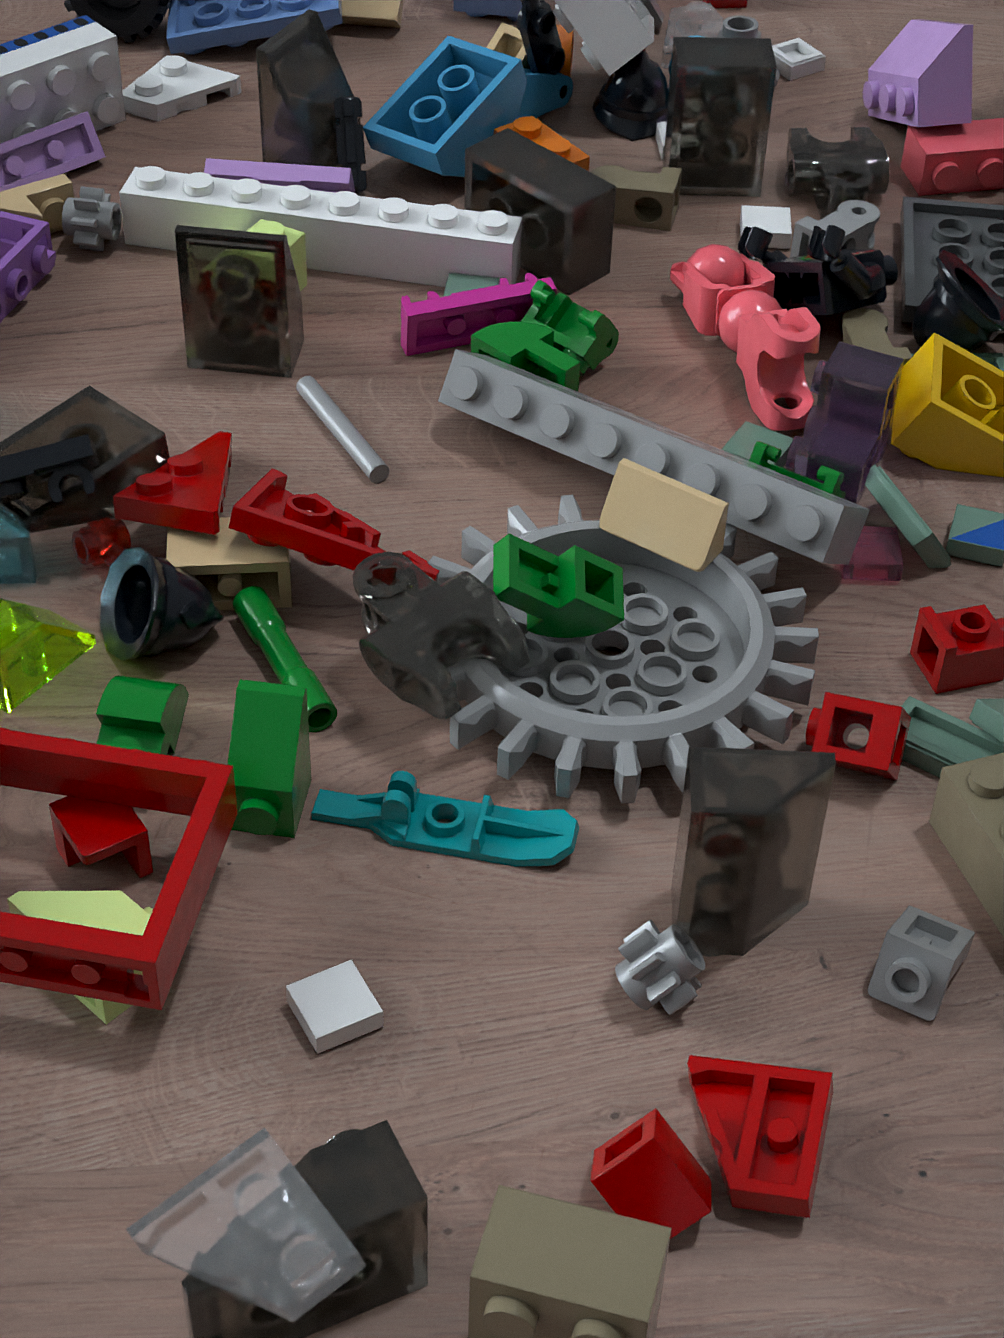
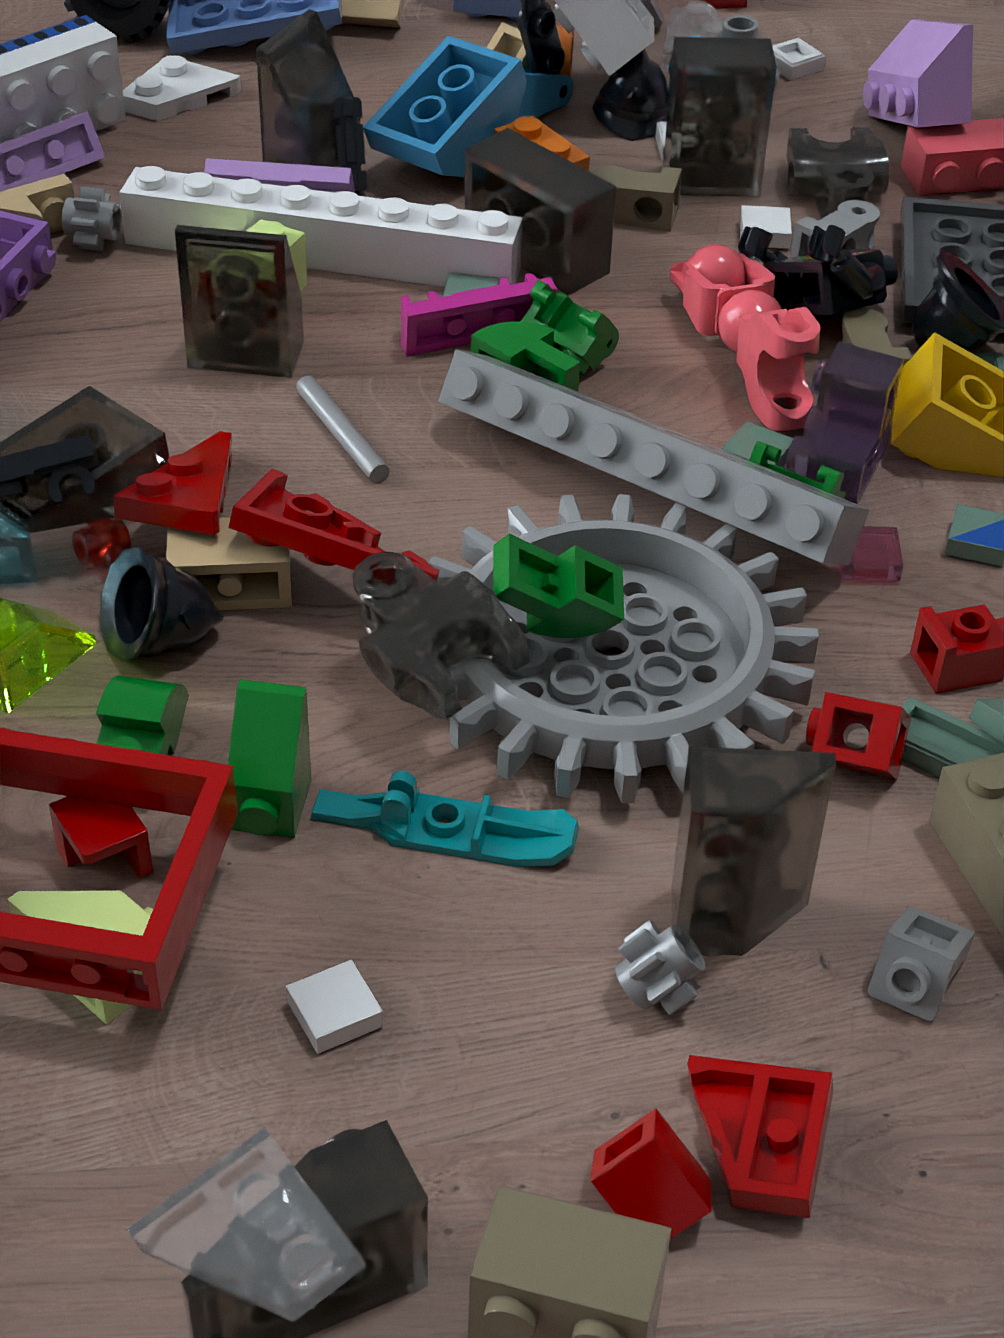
green piece [233,586,337,732] -> none
tan slope [599,458,729,572] -> none
sand green tile [865,465,952,568] -> none

